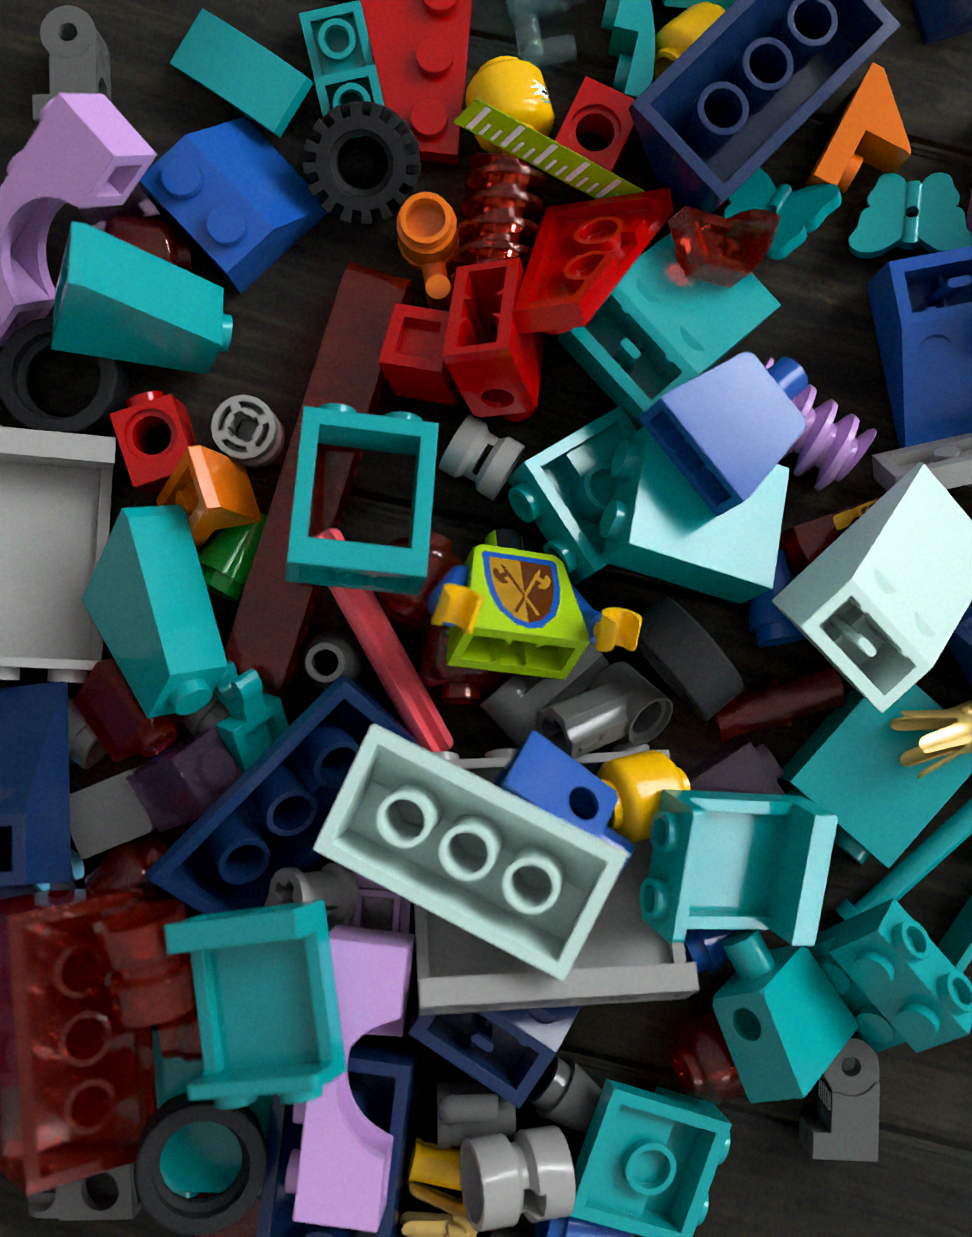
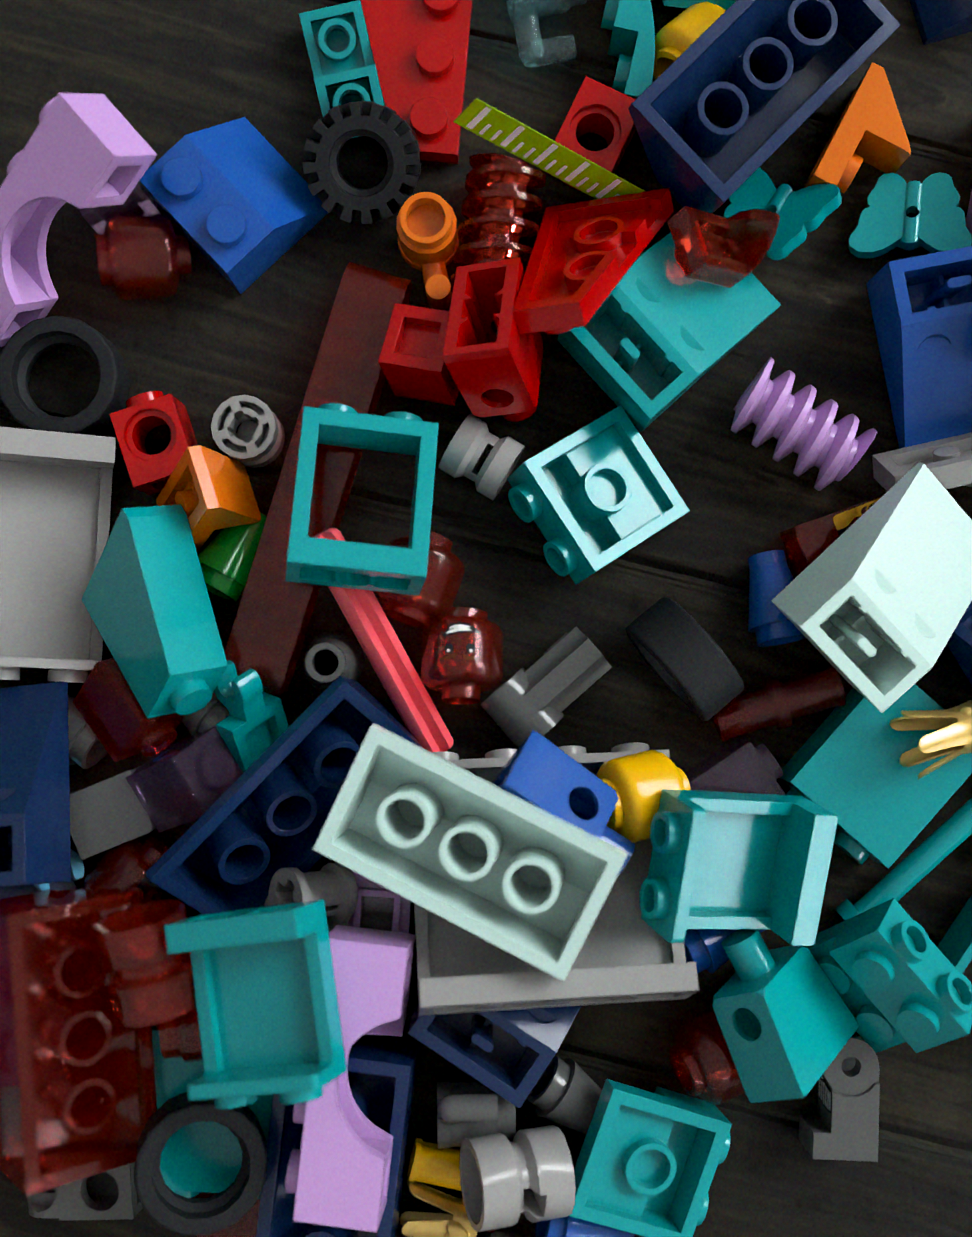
dark grey leg [32,5,112,126] -> none
teal slope [51,221,233,374] -> none
teal slope [169,8,314,138] -> none
torso [427,528,642,680] -> none
yellow head [466,56,554,159] -> none
dark grey piece [536,661,673,759] -> none
teal brick [600,426,790,604] -> none
torso [638,351,808,517] -> none

